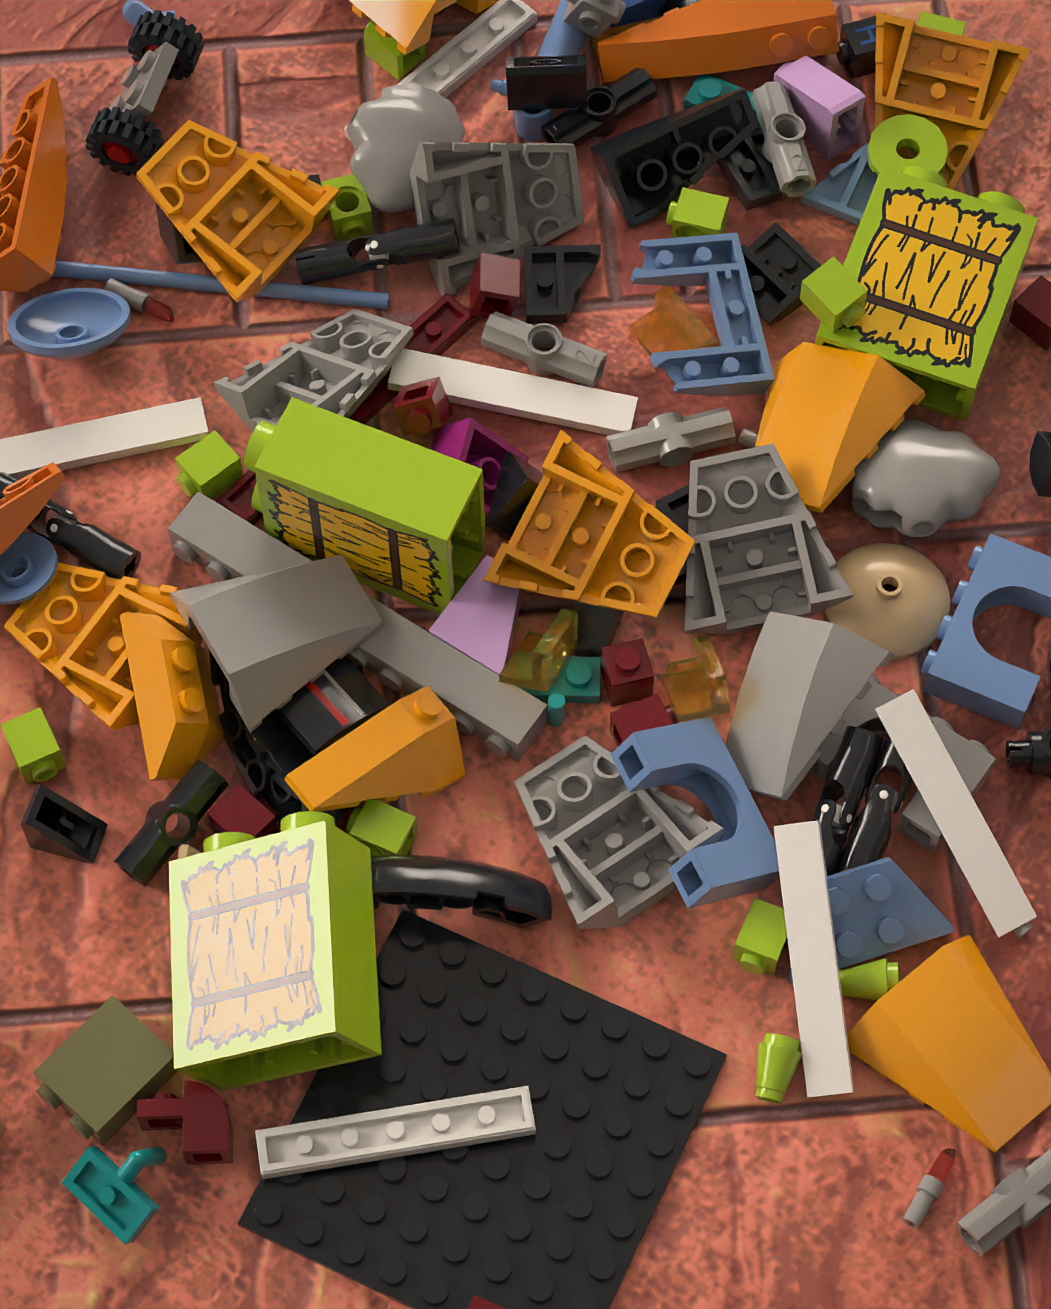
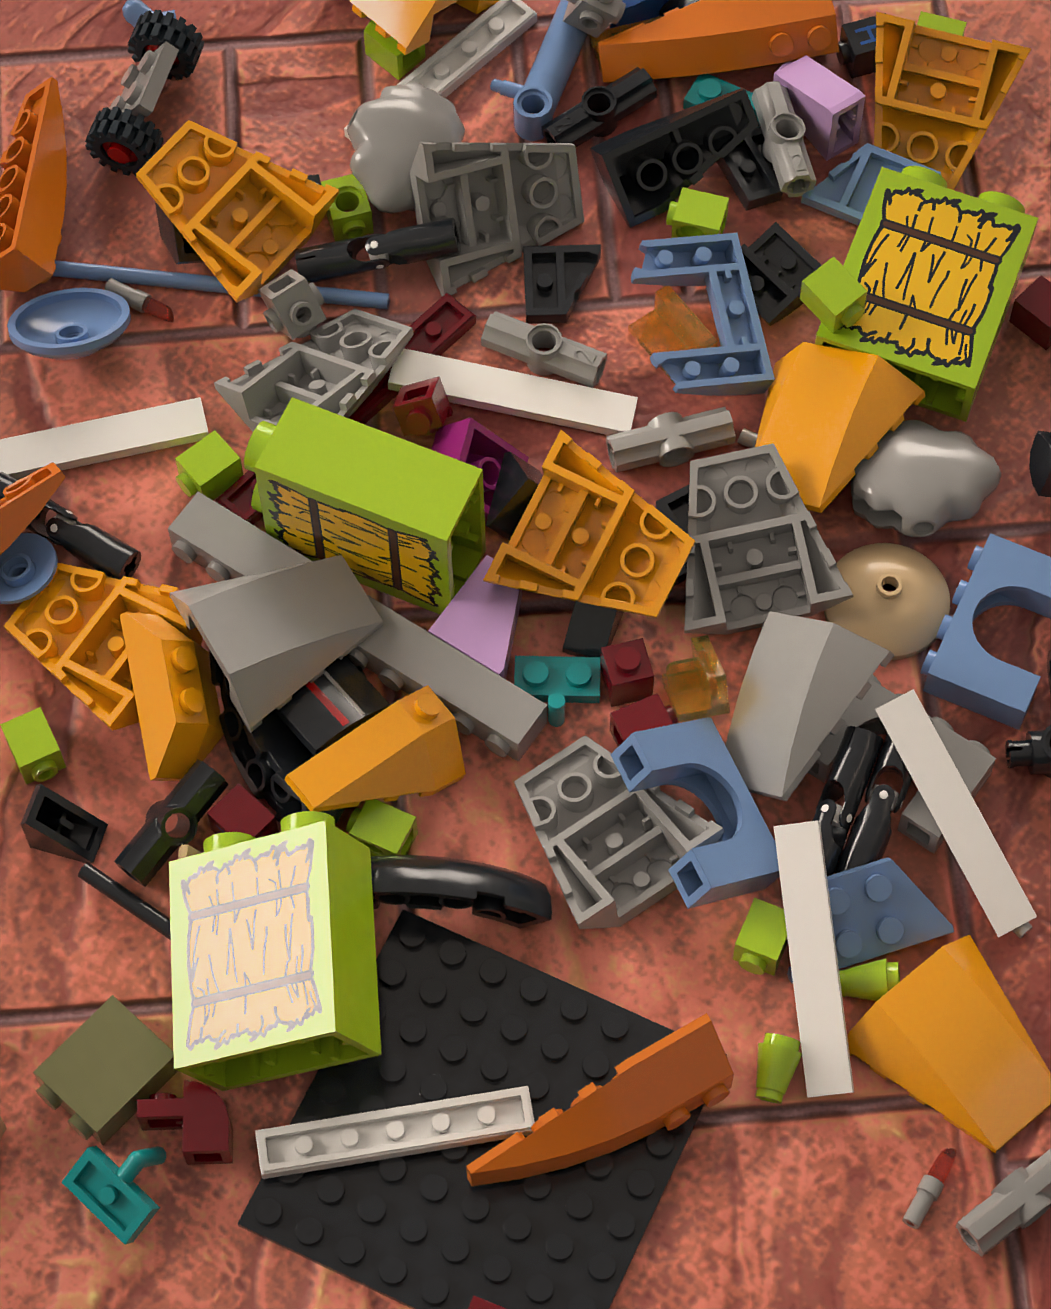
dark red brick [469,252,520,318] -> none
clear yellow panel [499,609,578,692] -> none
black slope [506,54,587,110] -> none
lime tile [867,114,948,175] -> none
none -> black bar [78,862,171,940]
none -> light grey brick [258,269,327,340]
none -> orange wedge [466,1013,734,1186]

